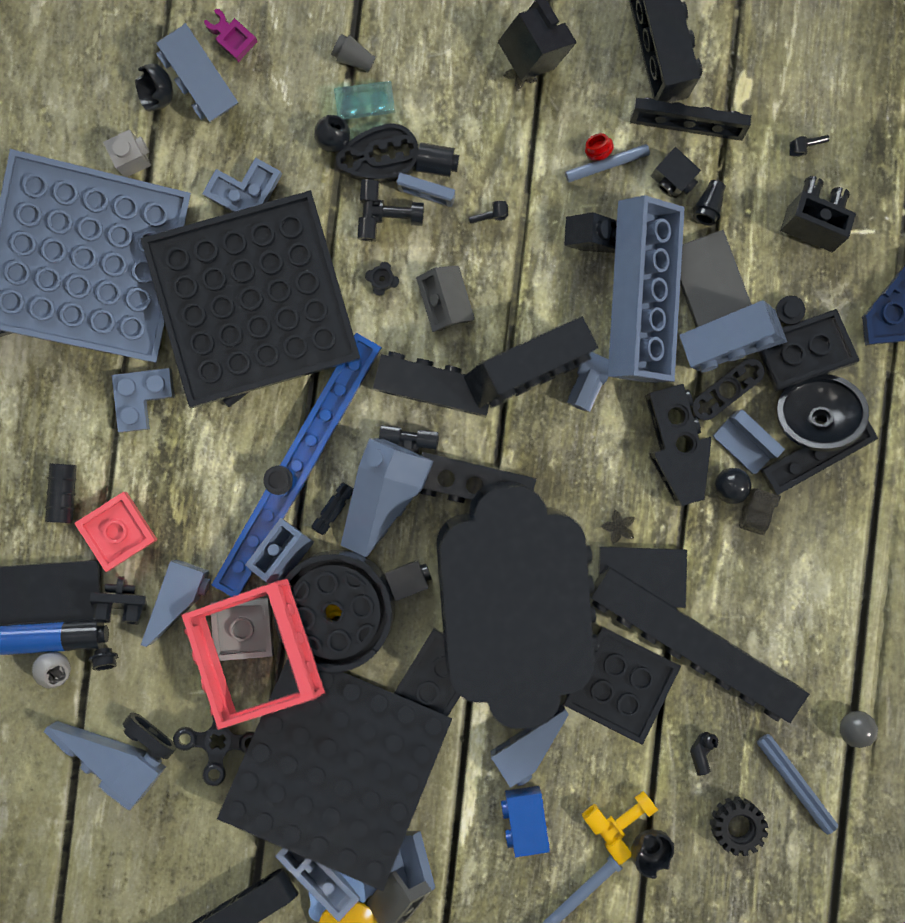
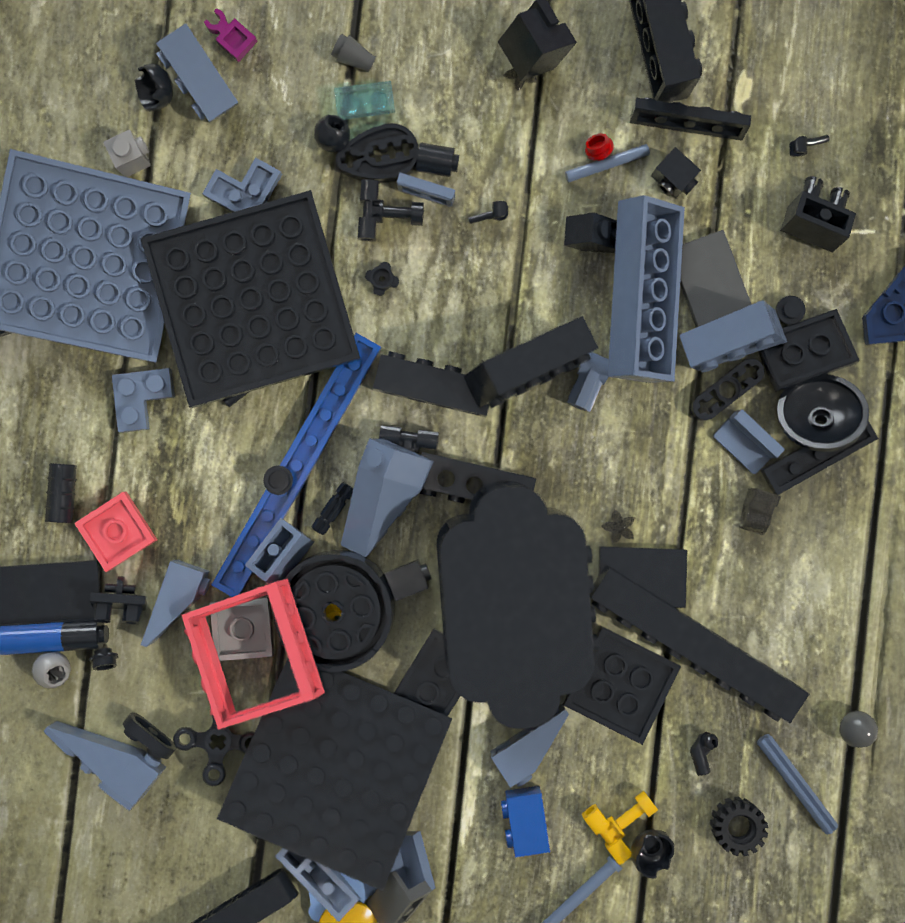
dark grey panel [416,265,475,332] -> none
black brick [645,384,712,506] -> none
black cone [693,180,726,226] -> none
black piece [714,468,752,504] -> none

